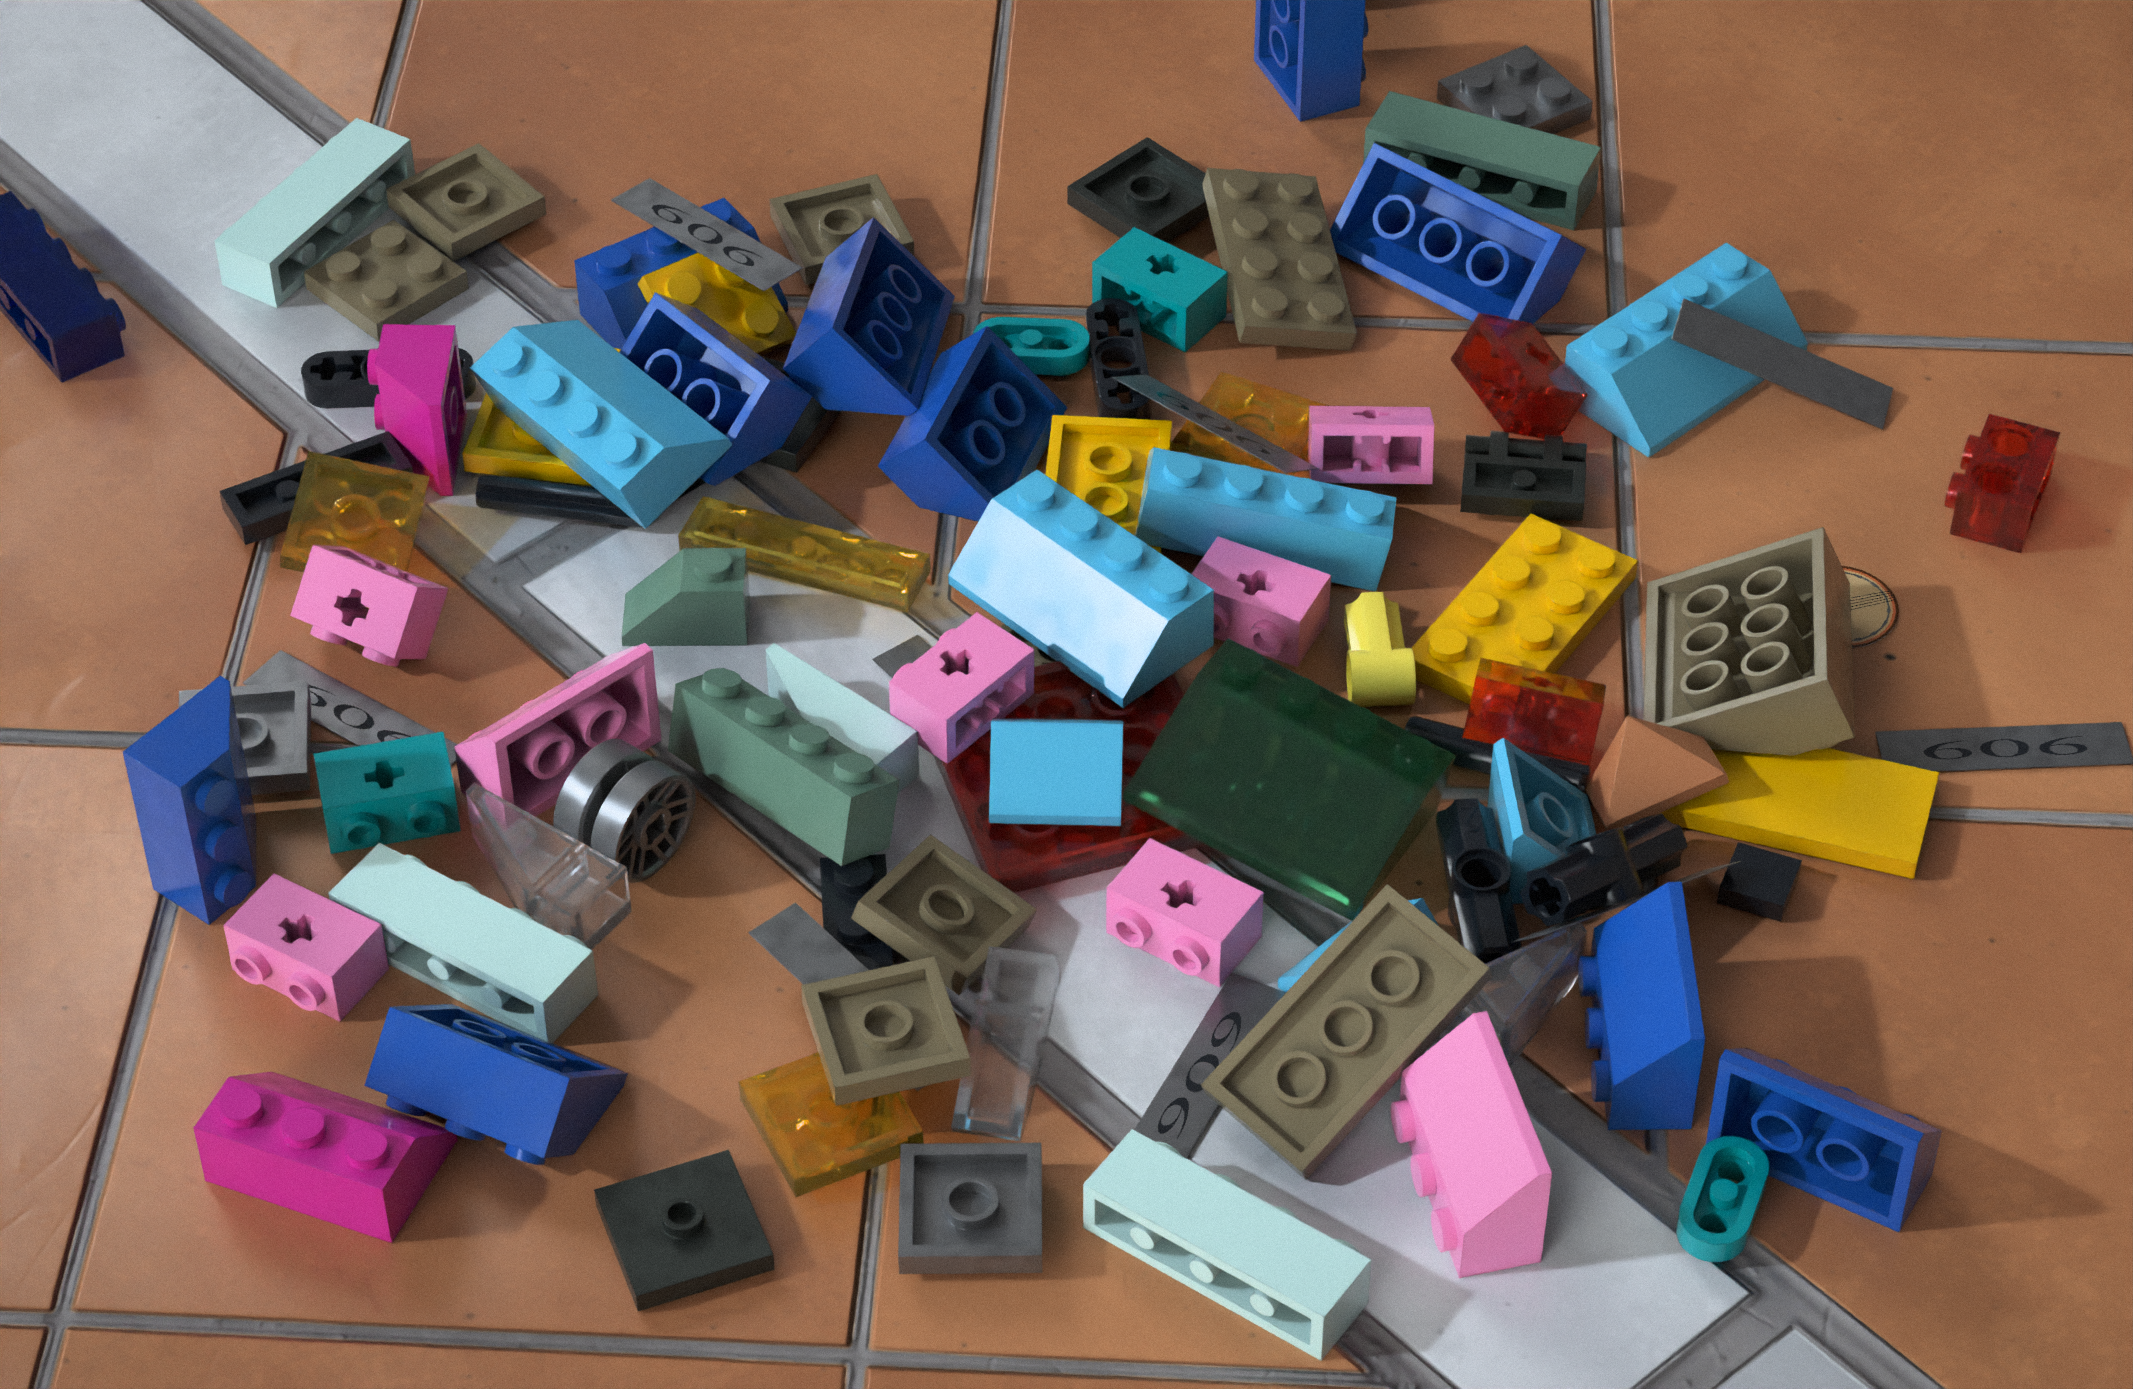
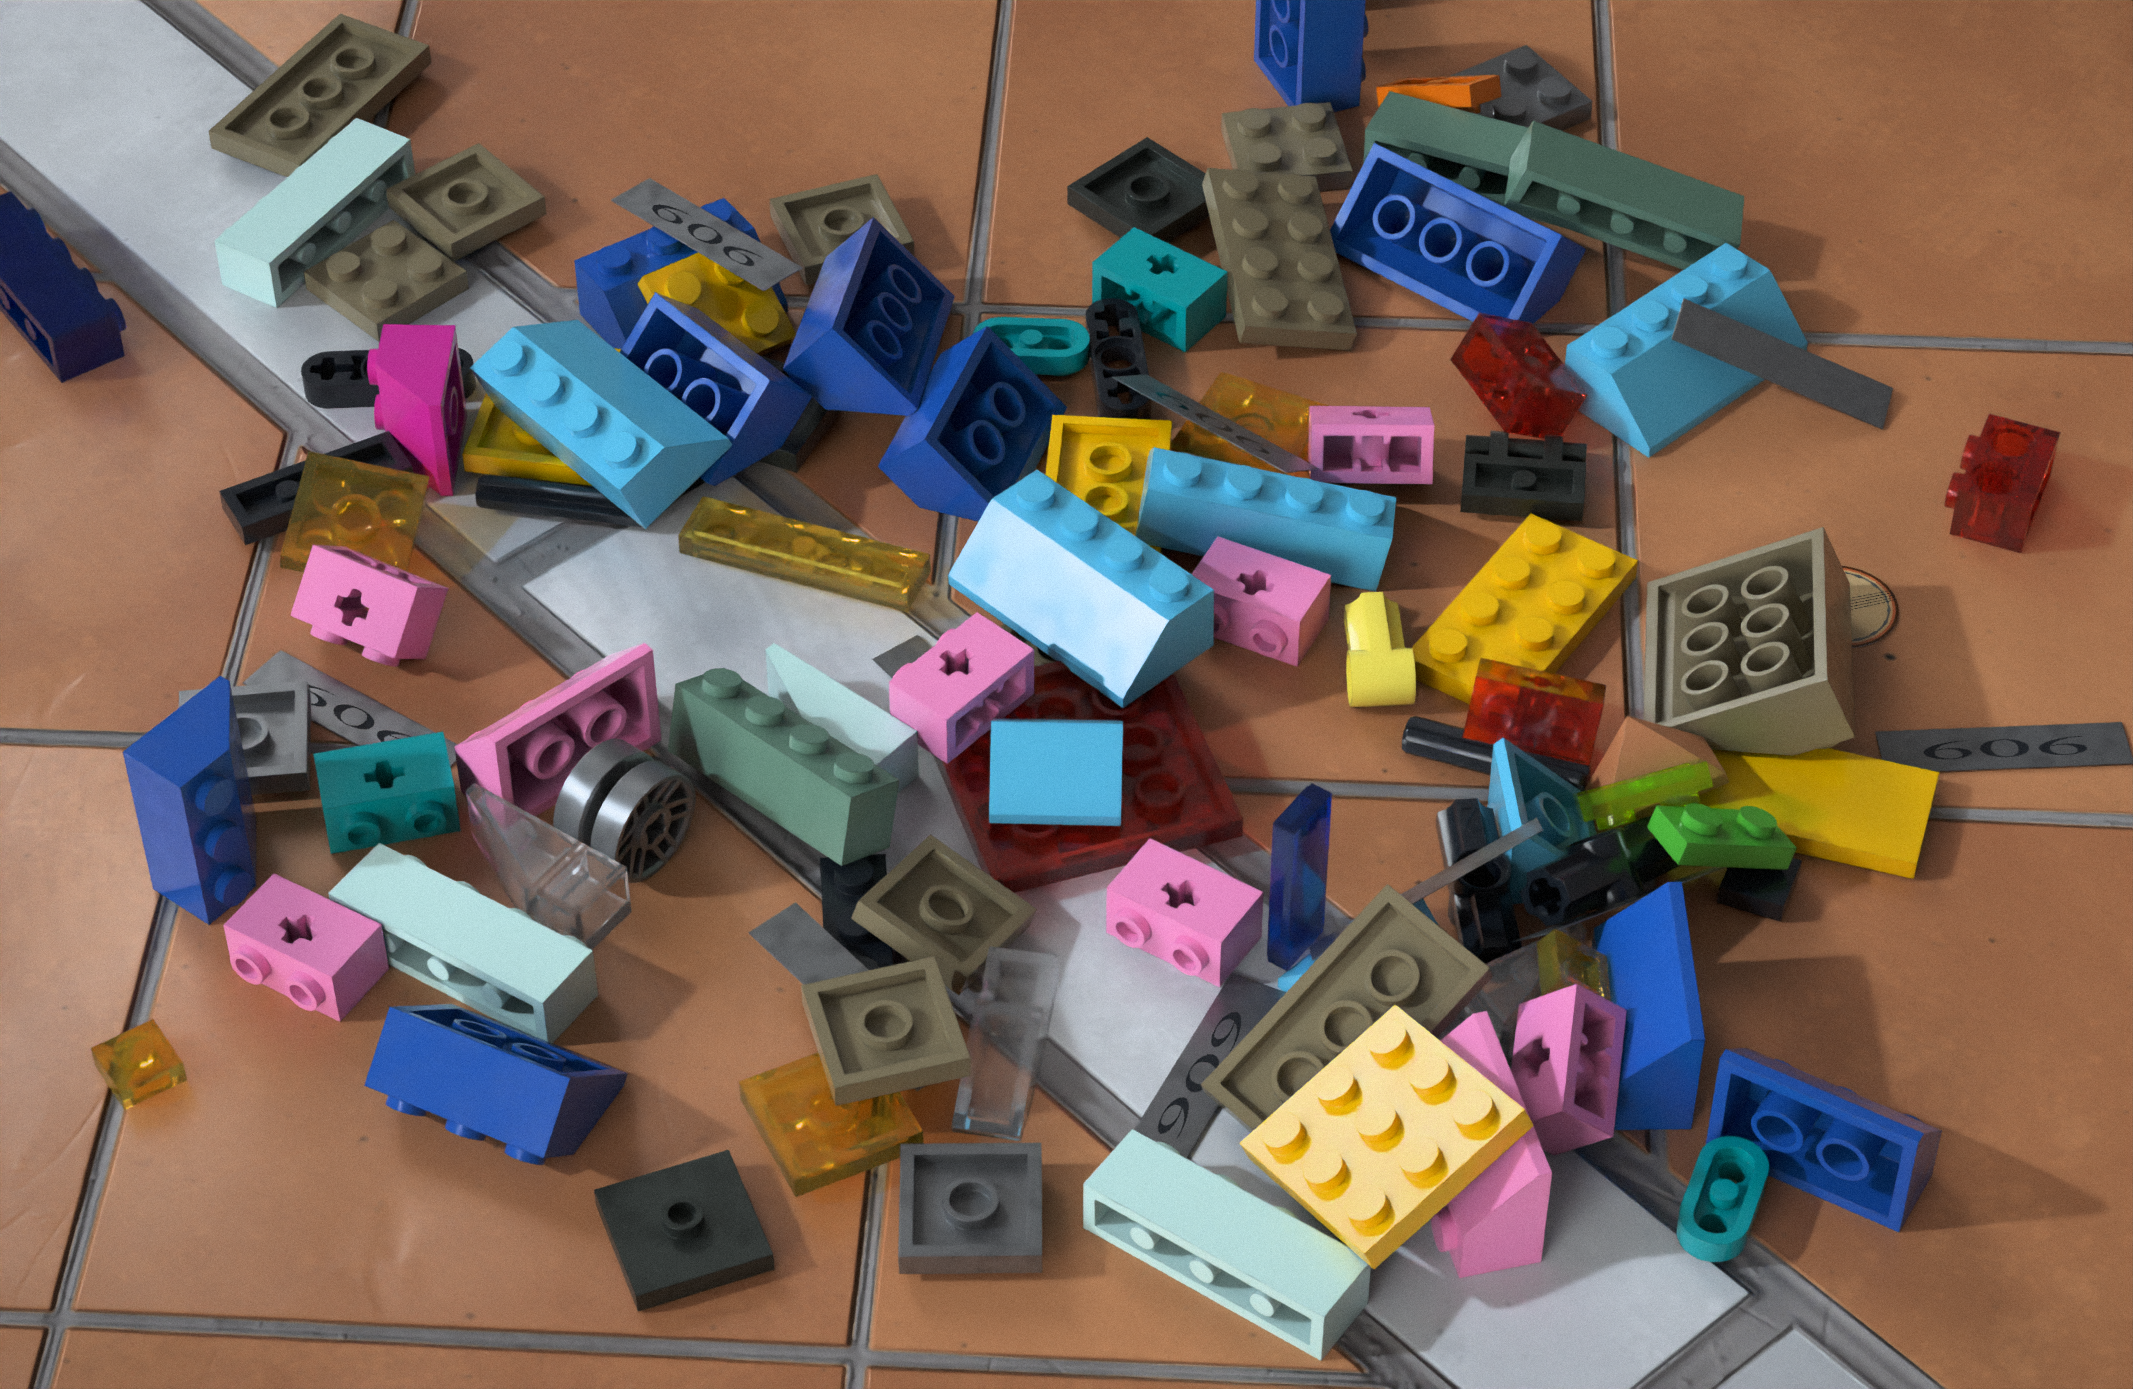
dark pink slope [193,1072,457,1243] -> none
sand green slope [621,548,750,646] -> none
clear green slope [1122,638,1456,921] -> none
none -> clear yellow plate [91,1019,187,1110]
none -> dark tan plate [209,14,431,177]
none -> dark tan plate [1221,102,1353,191]
none -> yellow plate [1239,1005,1534,1270]
none -> clear blue tile [1267,783,1332,971]
none -> flat silver sticker [1309,817,1543,961]
none -> orange plate [1376,75,1501,114]
none -> sand green brick [1504,121,1745,270]
none -> bright pink brick [1511,984,1627,1155]
none -> clear yellow plate [1537,929,1611,1001]
none -> clear neon green plate [1573,759,1713,830]
none -> bright green plate [1647,803,1797,870]

